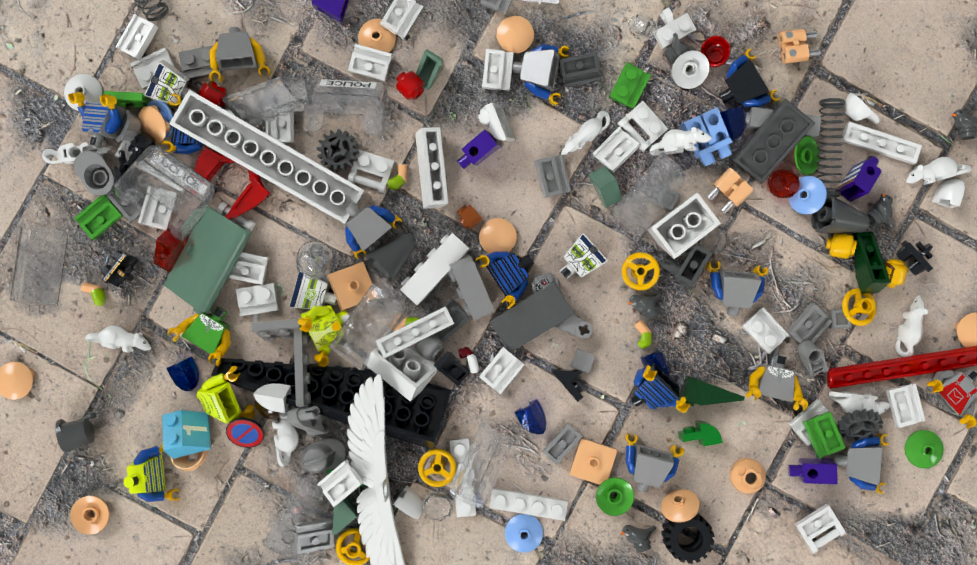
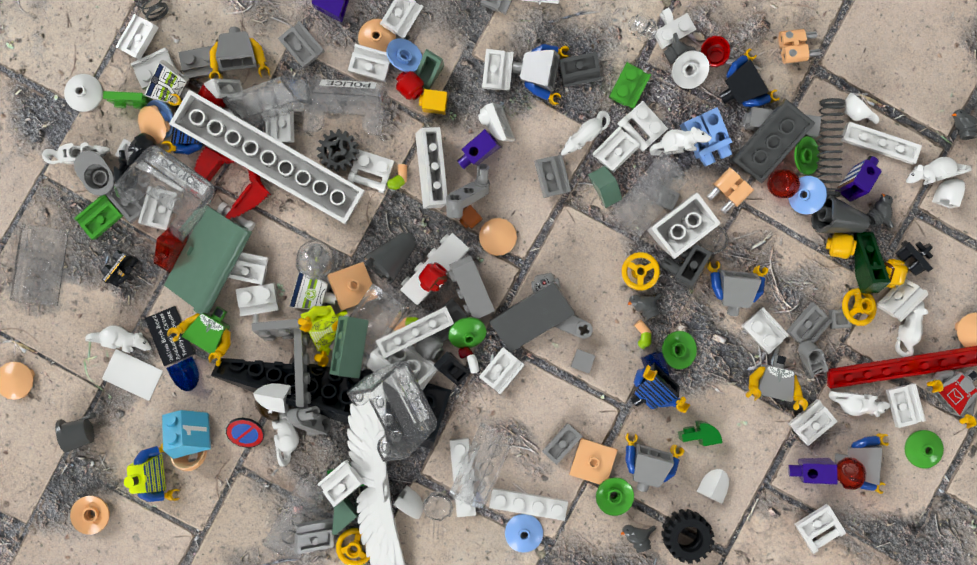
torso [68,92,126,148] -> none
lime arm [81,282,106,306] -> none
light grey piece [116,110,142,143] -> none
neon yellow torso [196,366,255,423] -> none
light grey piece [301,438,346,474] -> none
light grey torso [345,202,402,259] -> none
yellow piece [418,449,457,487] -> none
torso [475,251,534,309] -> none
light nougat dish [496,16,534,54] -> none
clear blue brick [514,399,546,434] -> none
black slope [551,369,583,402] -> none
torso [559,233,608,279] -> none
light nougat dish [661,489,700,522] -> none
dark green slope [679,376,745,407] -> none
clear blue brick [720,106,746,140] -> none
light nougat piece [730,458,766,494] -> none
bright green plate [802,411,846,459] -> none
dark grey gear [837,409,883,440] -> none
none -> white sticker [102,349,163,401]
none -> black sticker [145,306,195,366]
none -> white slope [204,78,246,99]
none -> light grey plate [278,21,325,69]
none -> sand green panel [329,316,368,378]
none -> clear windscreen [347,361,437,462]
none -> light blue dish [386,38,422,72]
none -> yellow brick [419,89,448,115]
none -> red head [419,262,448,292]
none -> light grey beam [446,164,490,218]
none -> bright green dish [448,317,486,348]
none -> bright green dish [662,331,697,369]
none -> white brick [697,469,729,504]
none -> clear red hair [837,457,867,490]
none -> white plate [877,279,928,322]

